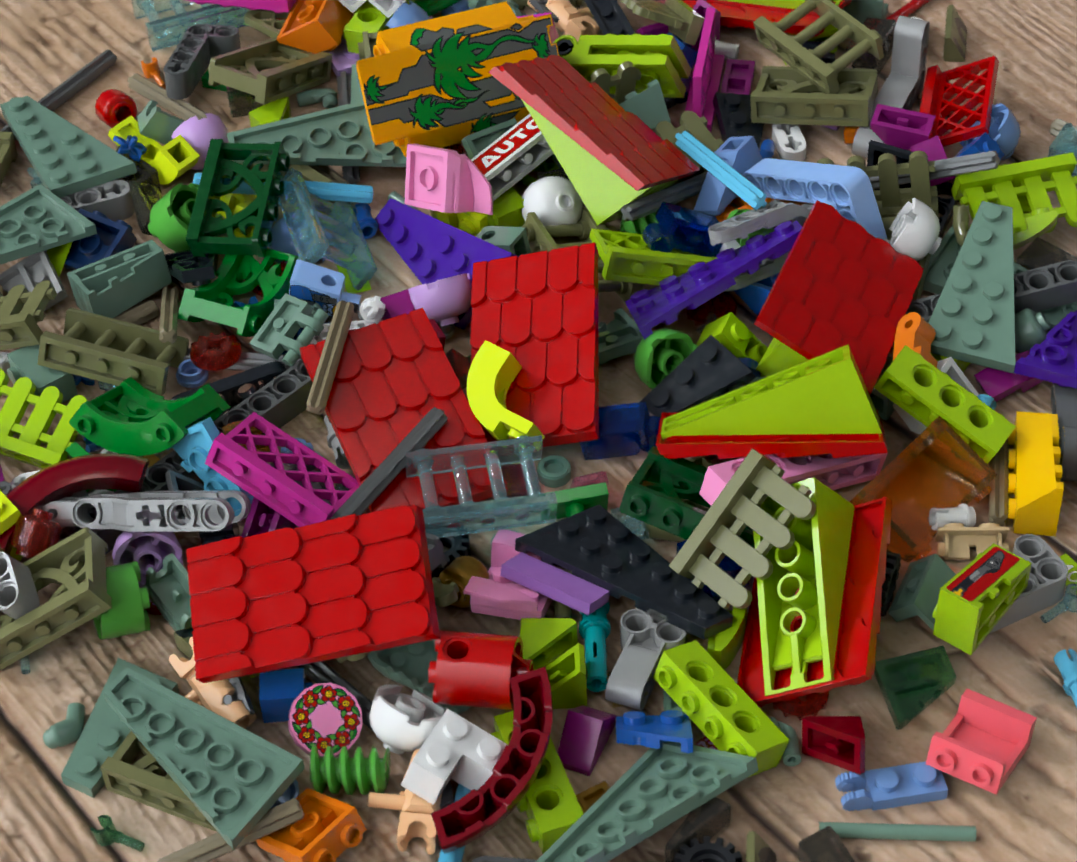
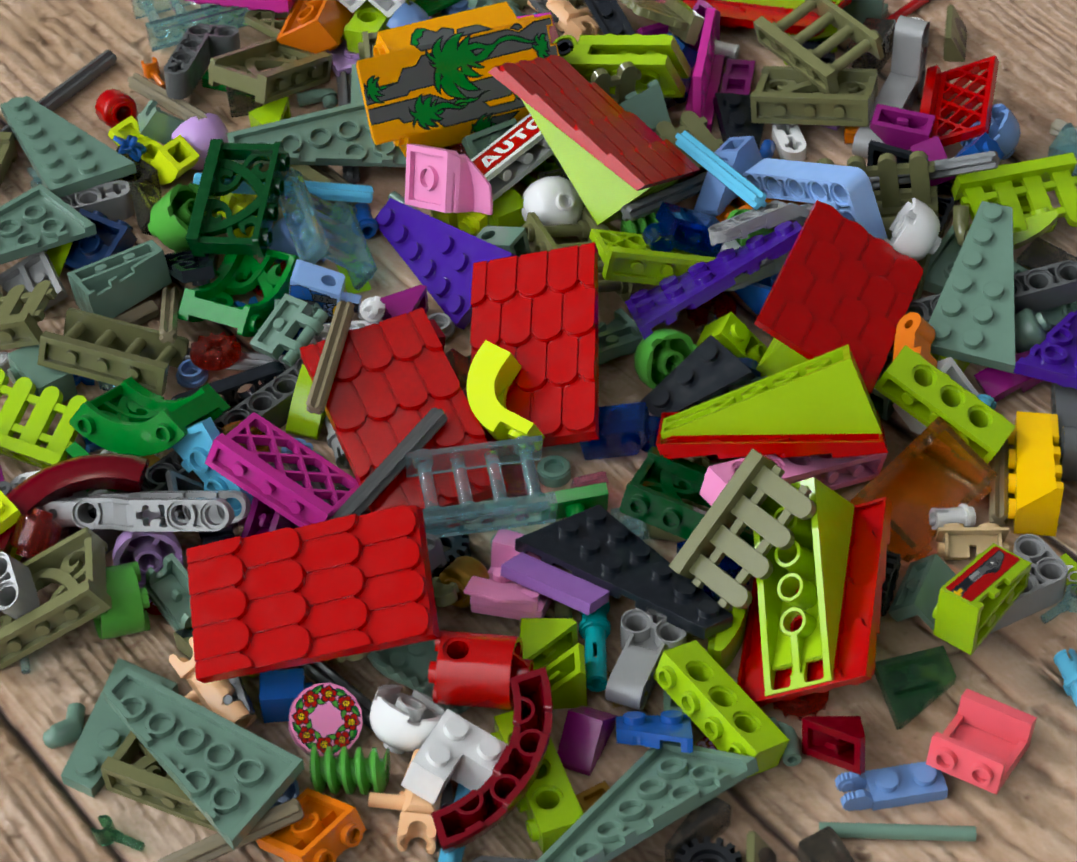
lavender cylinder [408,273,472,327] -> none
none -> lime slope [286,364,326,440]

